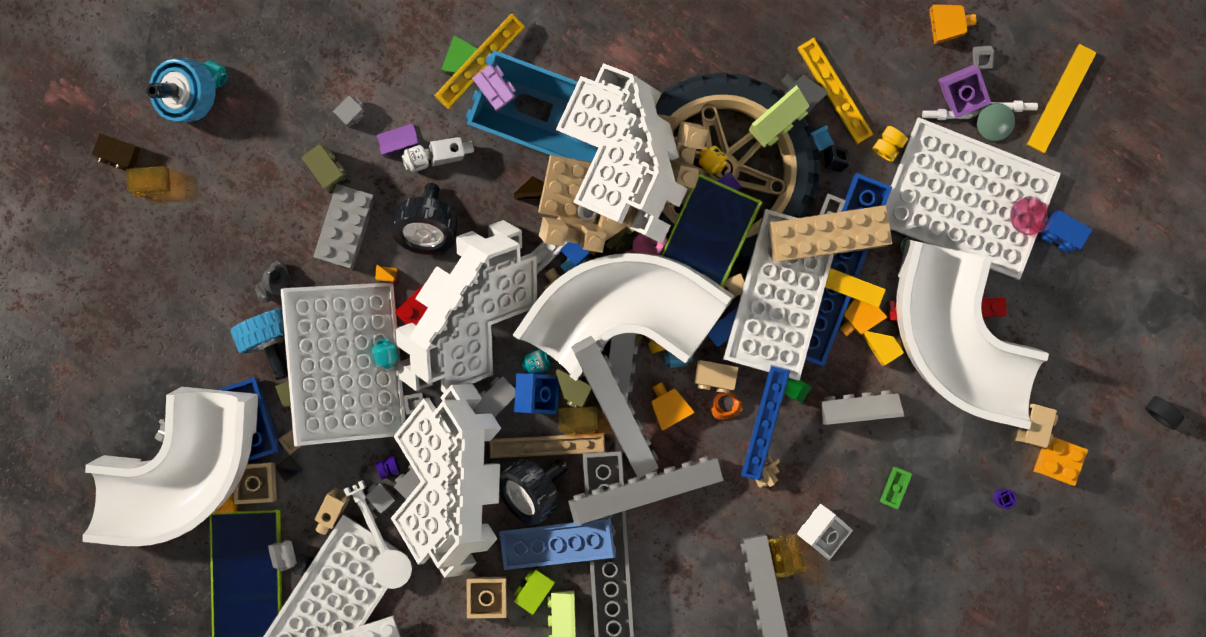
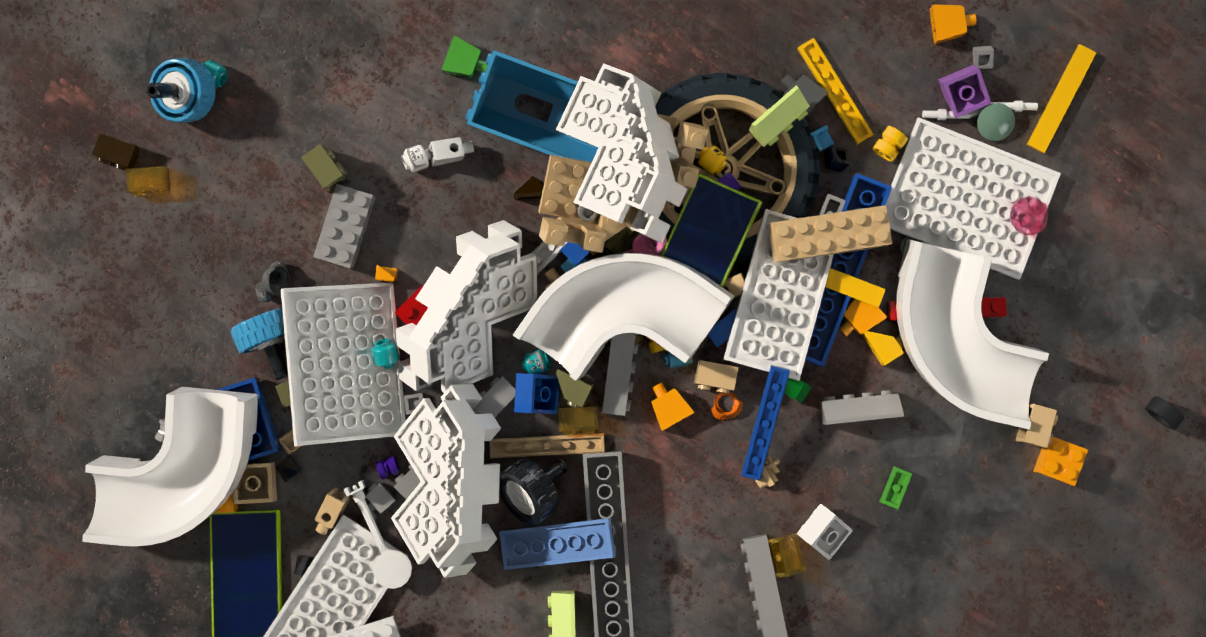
light grey brick [268,540,297,571] -> none
light grey brick [333,96,365,127] -> none
medium lavender panel [377,124,420,157] -> none
black wheel [391,182,458,255] -> none
yellow tile [434,13,525,109] -> none
tan brick [467,576,507,618] -> none
lavender brick [472,64,516,111] -> none
lime brick [513,568,555,615] -> none
light grey brick [568,456,723,525] -> none
light grey brick [570,336,659,479] -> none
dark purple wheel [993,489,1016,509] -> none
blue brick [1038,210,1093,253] -> none

